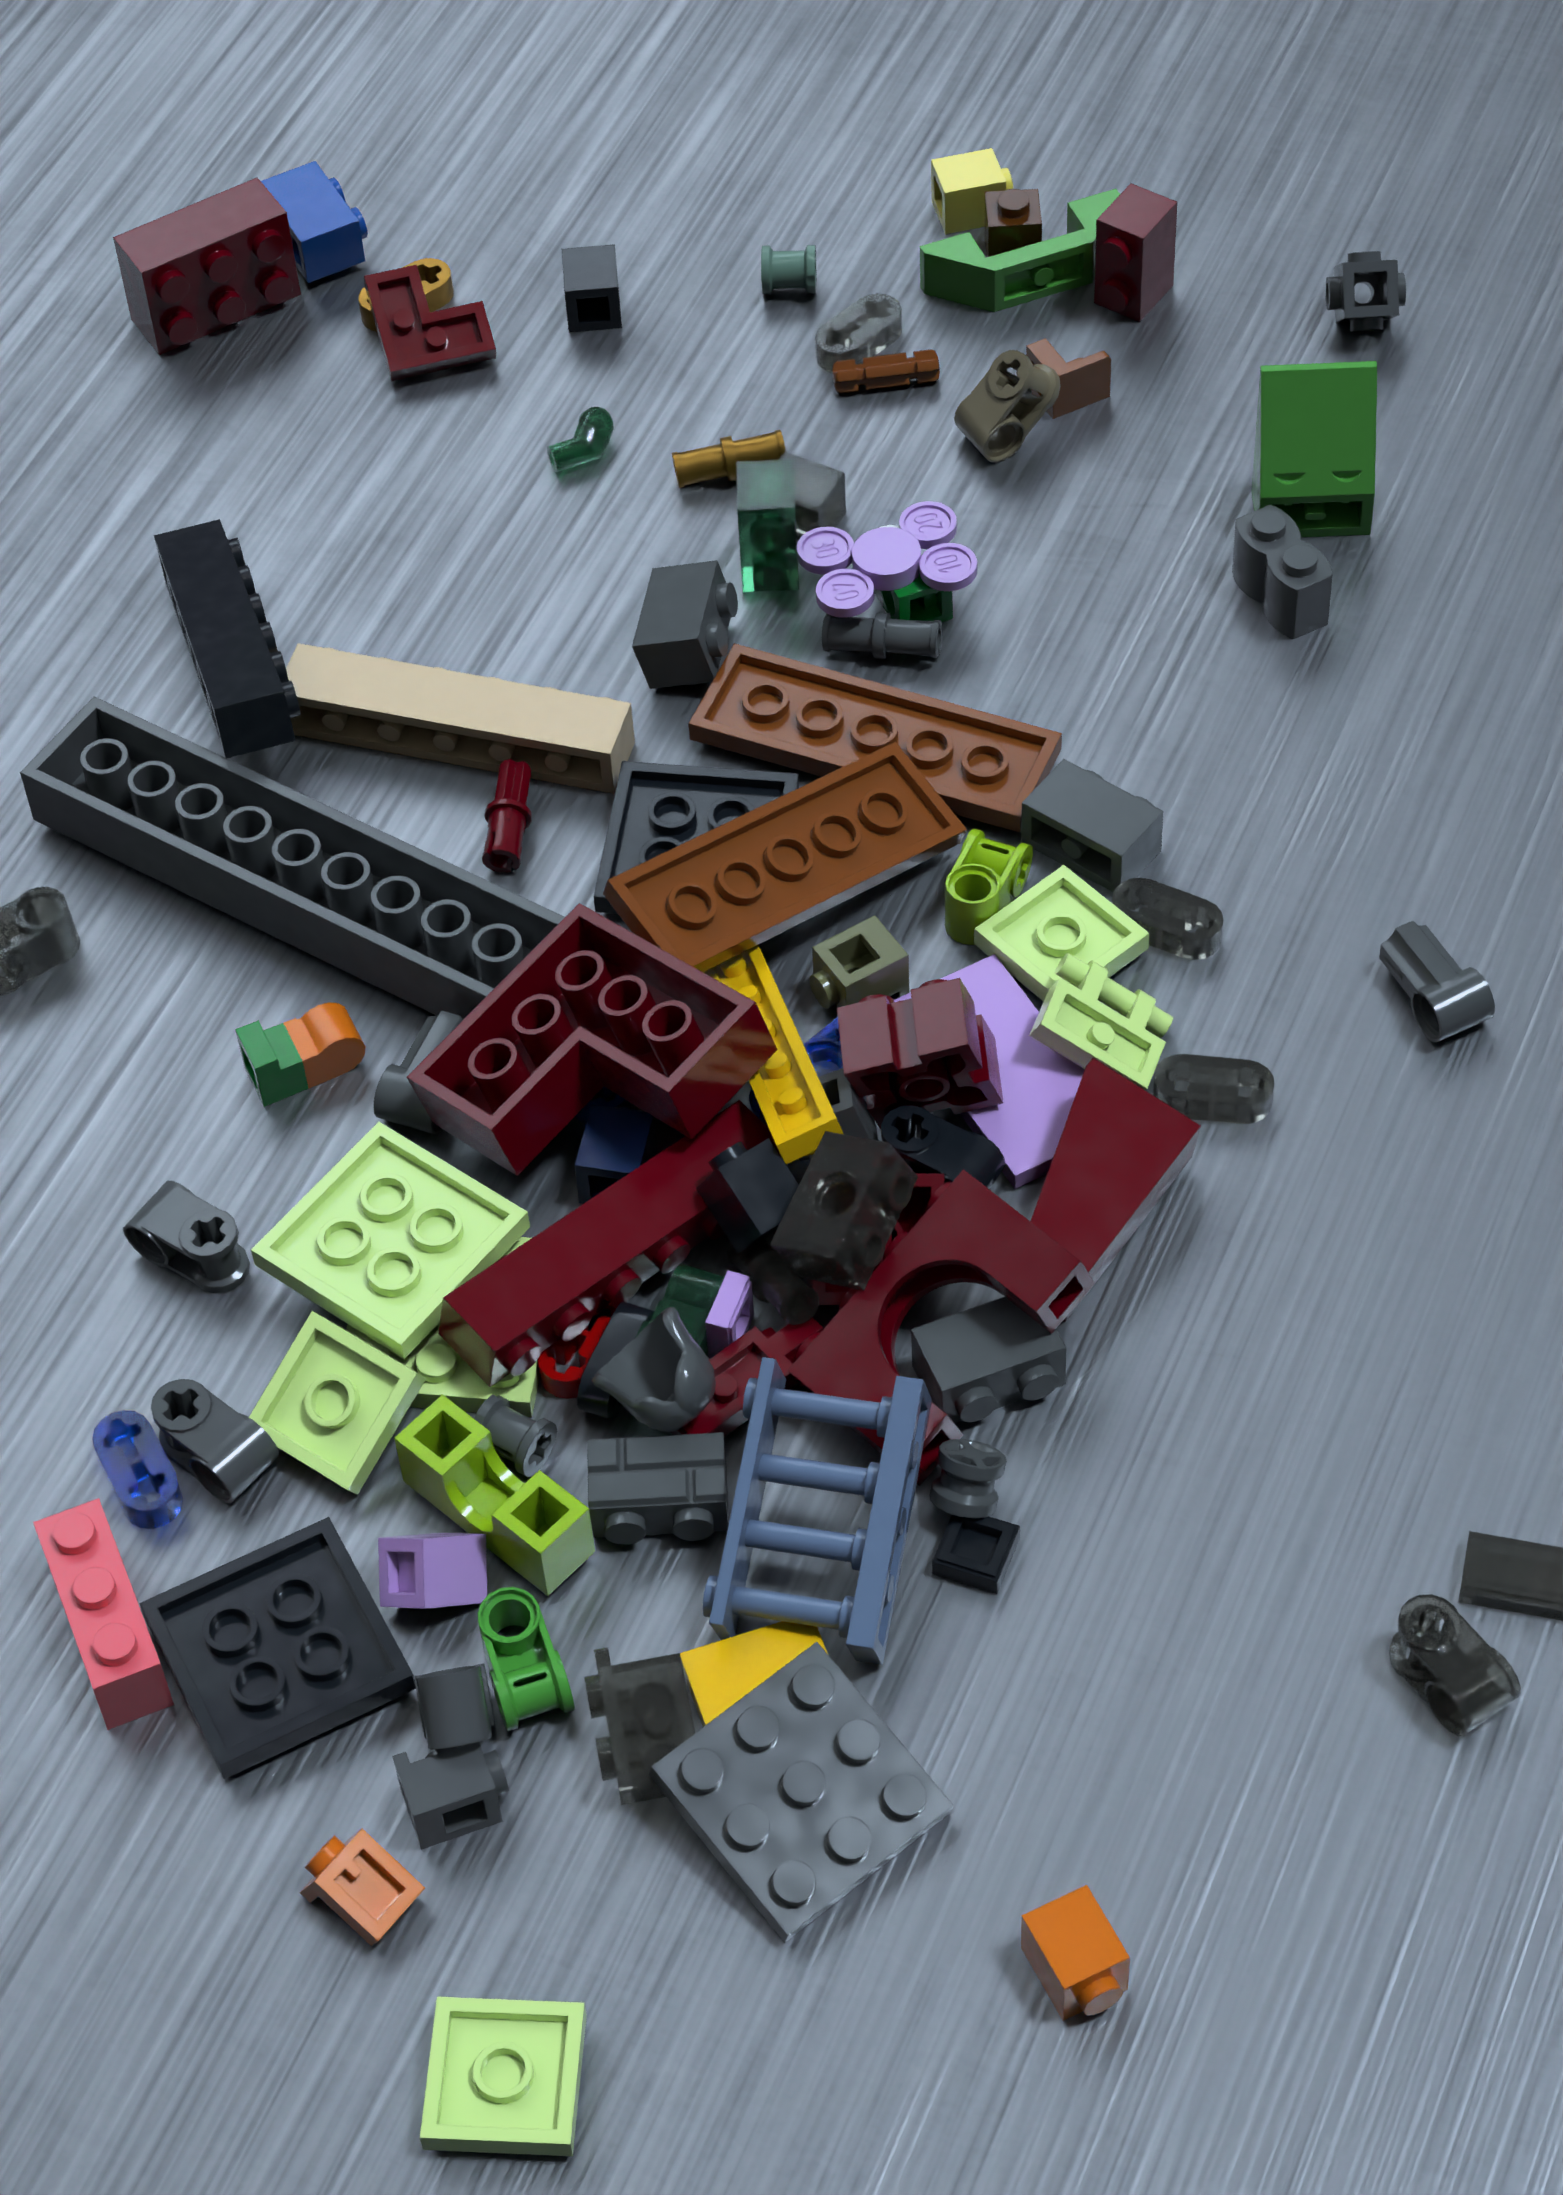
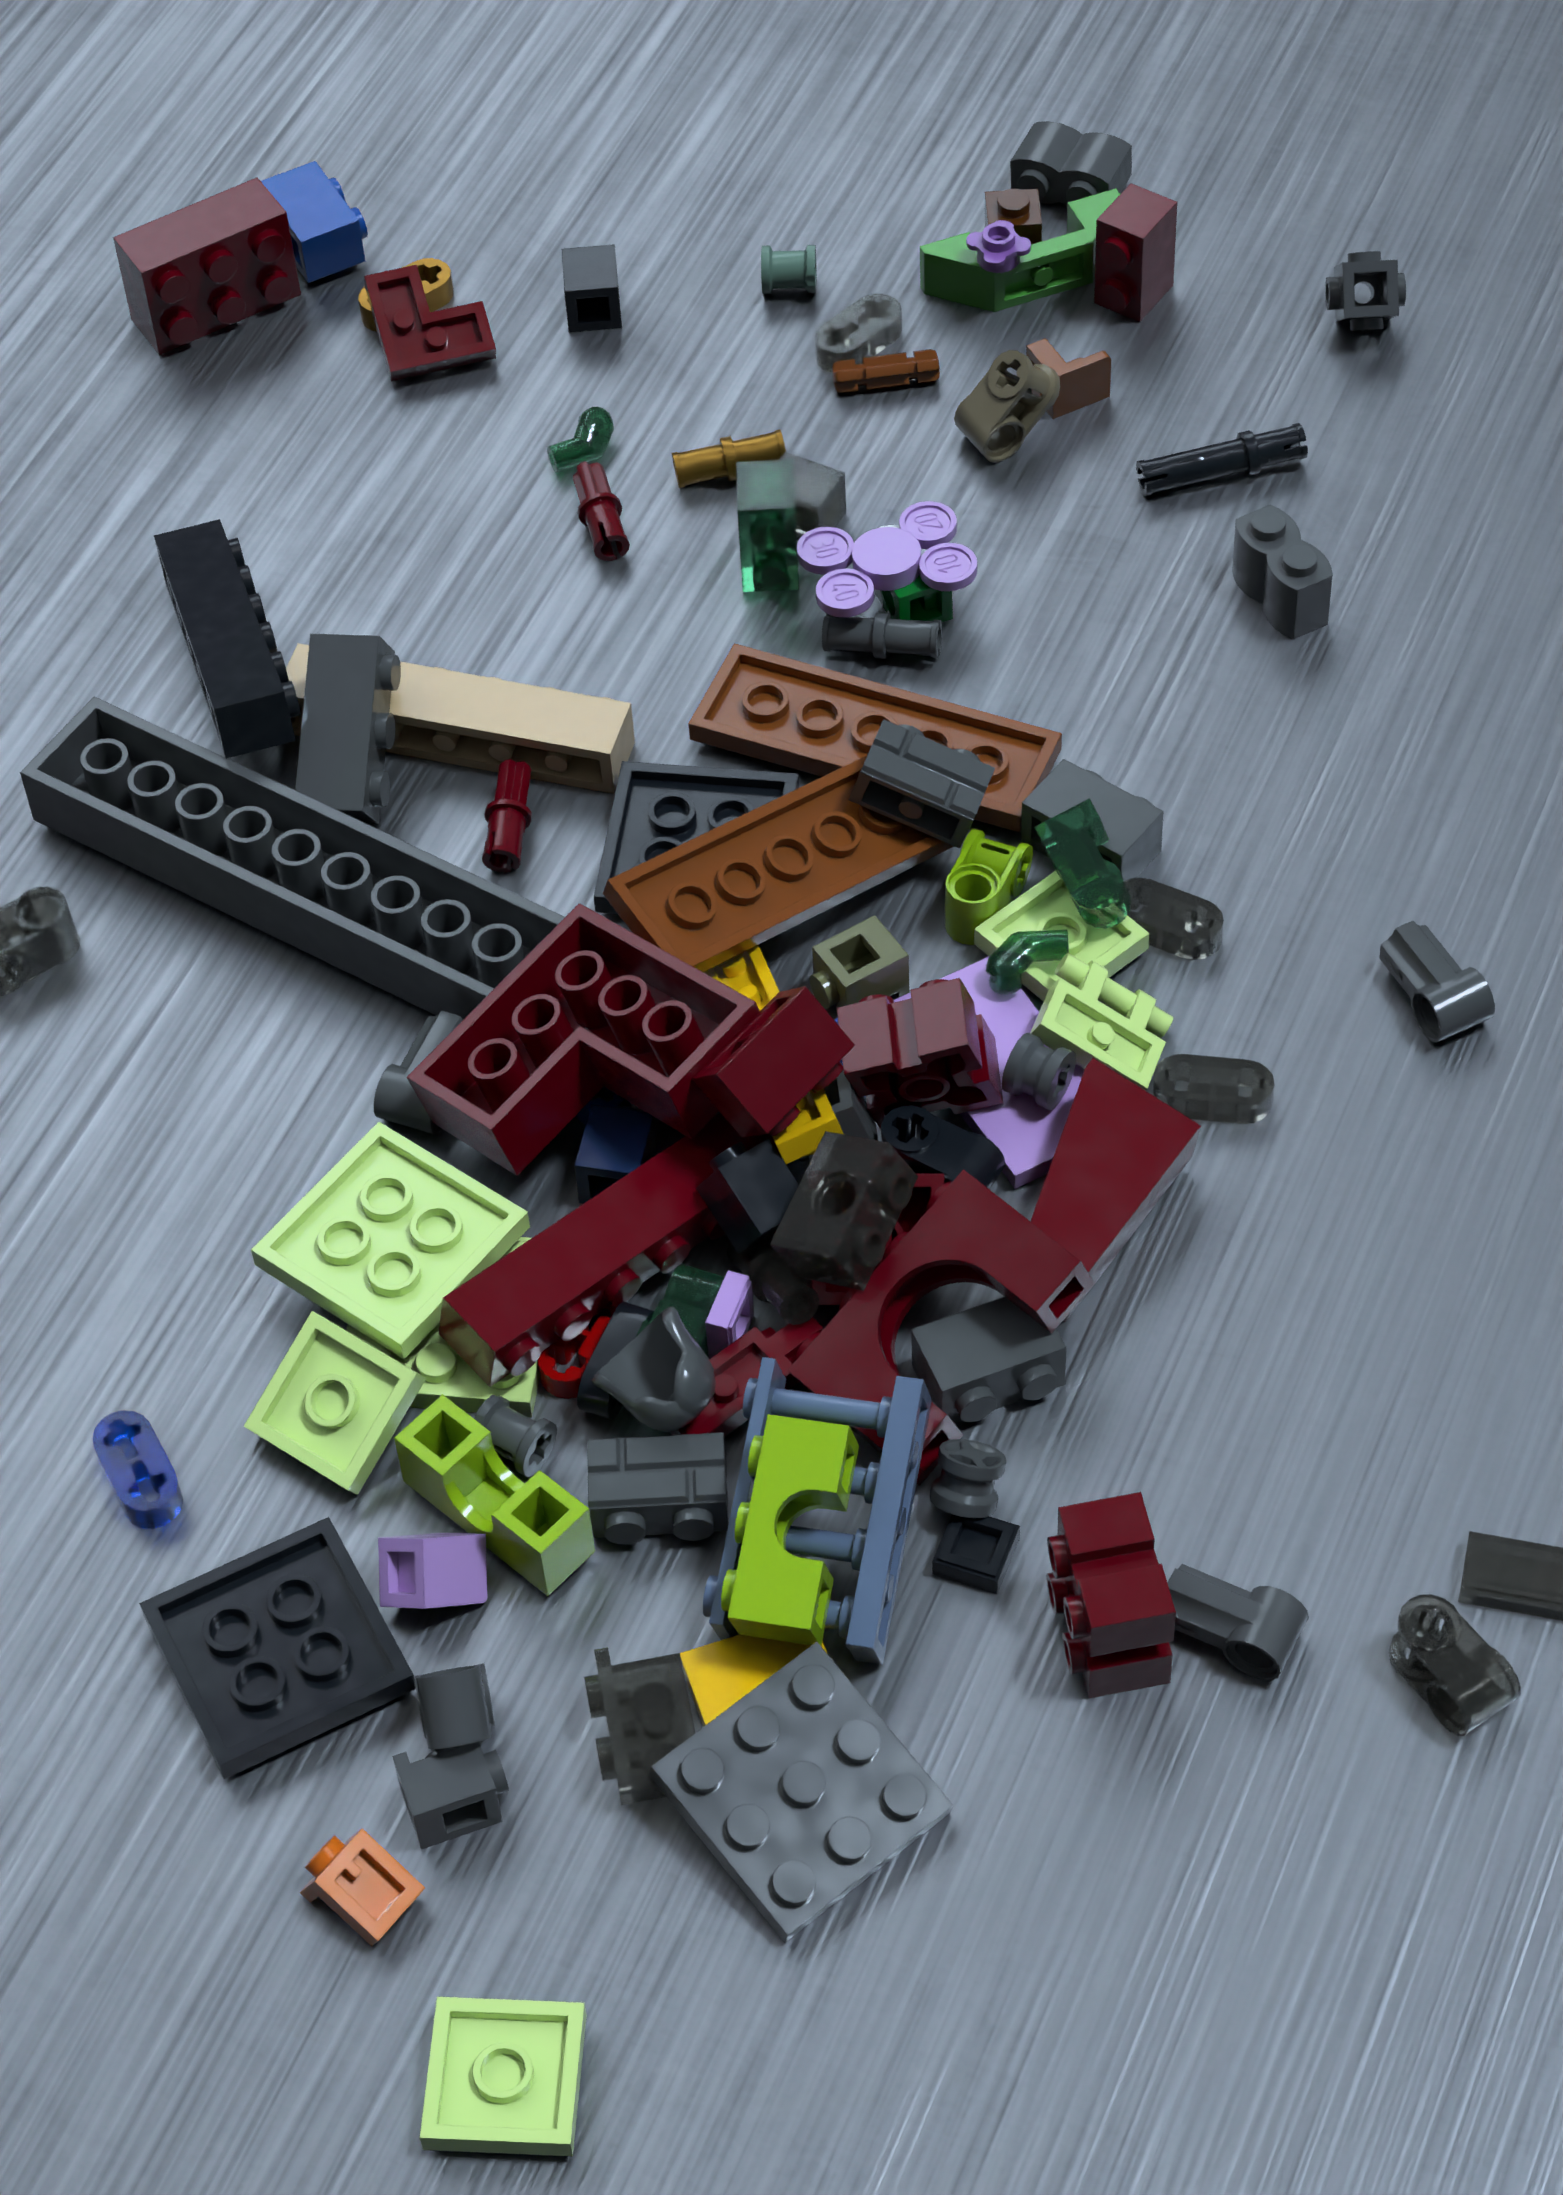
coral arch [33,1498,174,1730] -> none
dark grey piece [123,1181,250,1293] -> none
dark grey piece [151,1379,279,1503] -> none
leg [235,1002,366,1107] -> none
bright green piece [478,1587,575,1732] -> none
dark grey brick [632,560,738,689] -> none
light yellow brick [931,148,1013,234] -> none
orange brick [1021,1885,1130,2021] -> none
bright green slope [1251,361,1377,538] -> none
none -> dark grey brick [295,634,401,824]
none -> dark red axle [572,461,630,561]
none -> dark red brick [692,986,855,1137]
none -> lime arch [721,1414,859,1646]
none -> dark grey brick [848,719,995,849]
none -> medium lavender plate [966,220,1031,273]
none -> clear green arm [985,929,1069,995]
none -> dark grey wheel [1002,1033,1076,1111]
none -> dark grey brick [1010,121,1132,207]
none -> clear green leg [1035,798,1132,929]
none -> dark red brick [1046,1492,1176,1699]
none -> black pin [1136,423,1308,496]
none -> dark grey piece [1167,1564,1309,1681]

